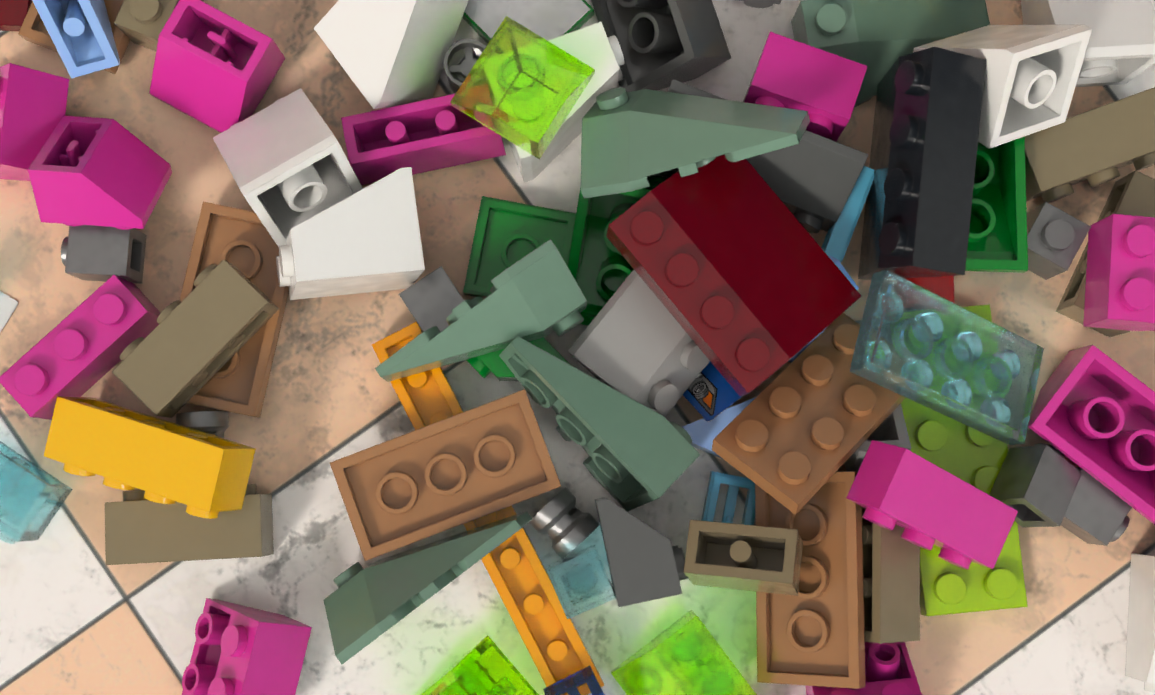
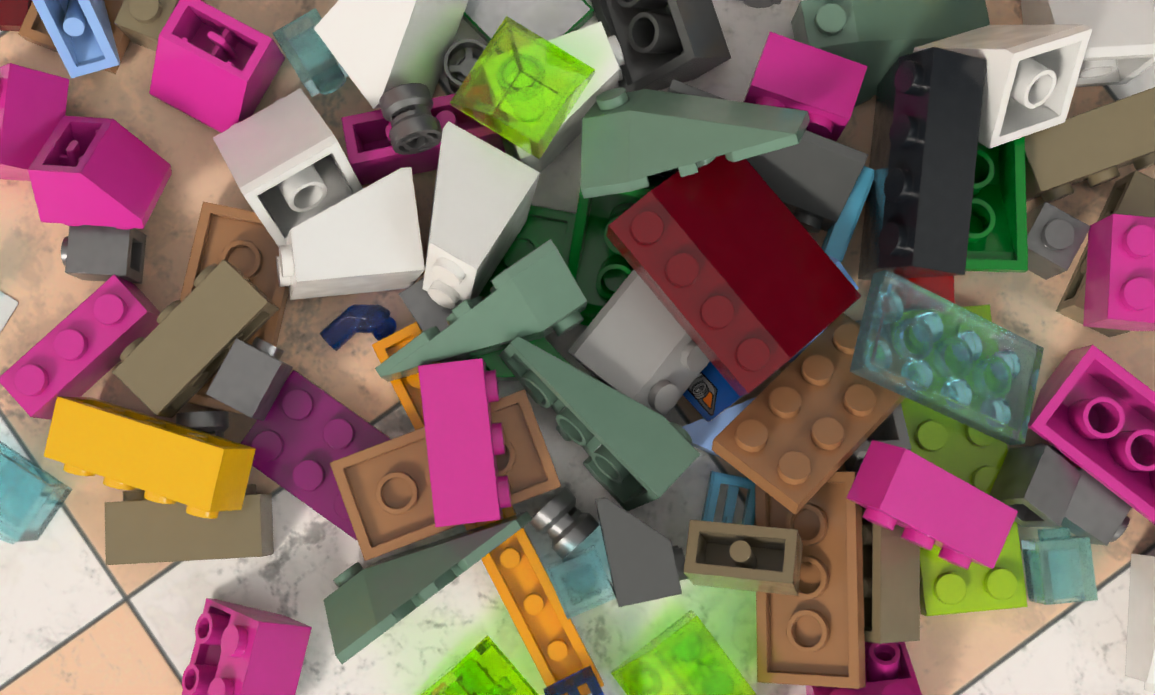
none -> flat silver brick [206,337,293,421]
none -> magenta plate [240,370,392,540]
none -> clear light blue brick [272,8,349,97]
none -> clear blue arm [320,304,397,351]
none -> flat silver wheel [379,83,442,155]
none -> dark pink brick [418,358,511,527]
none -> white slope [422,121,540,309]
none -> clear light blue brick [1021,527,1098,605]

